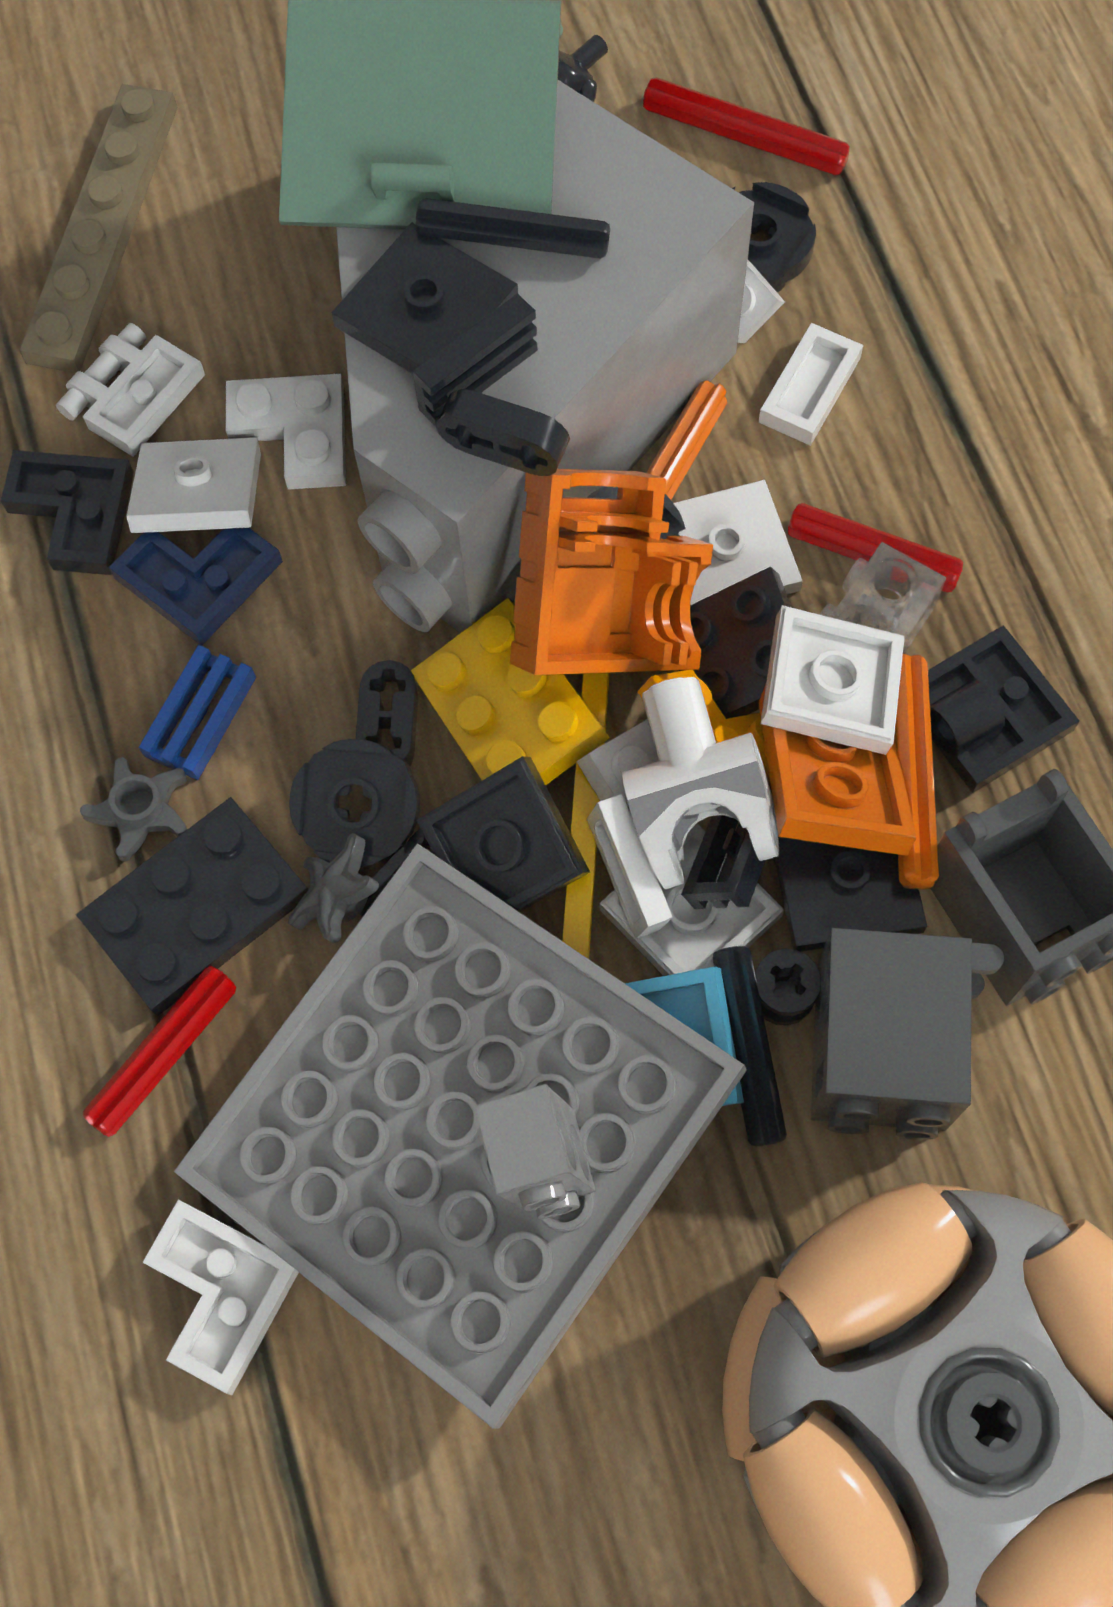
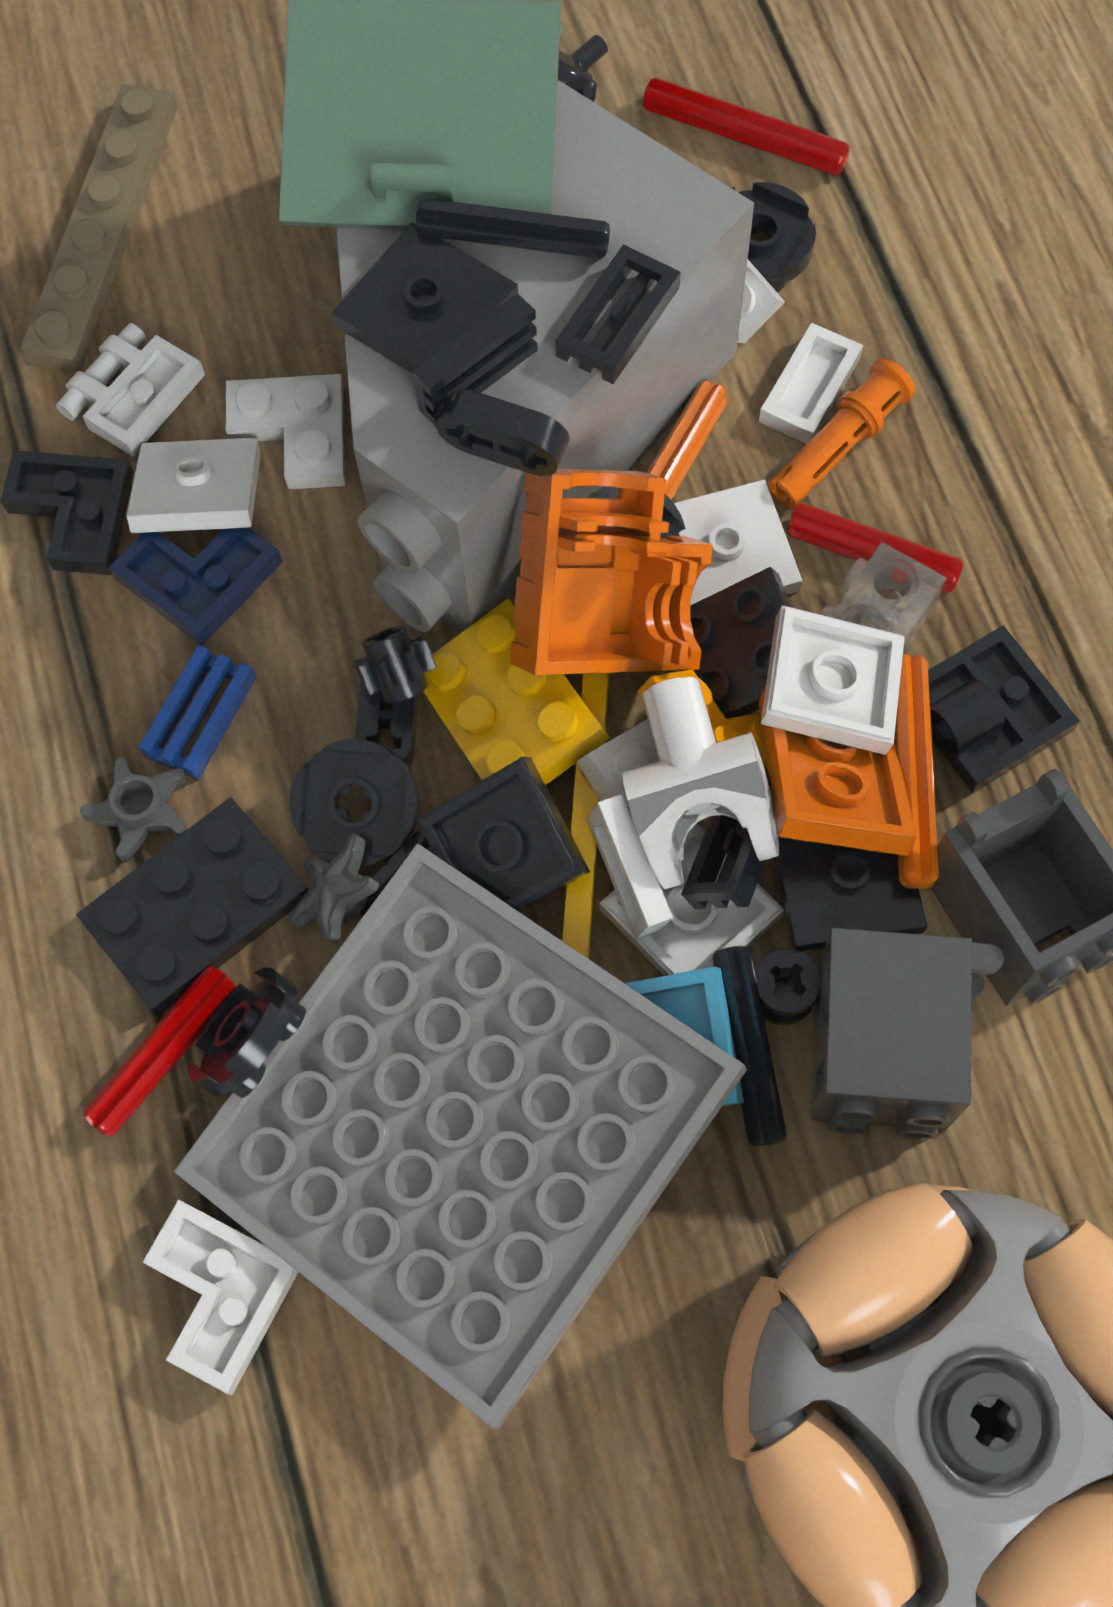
light grey brick [474,1084,596,1219] -> none
none -> black plate [188,967,306,1098]
none -> black gear [354,626,437,703]
none -> black tile [555,244,681,384]
none -> orange pin [767,358,916,510]

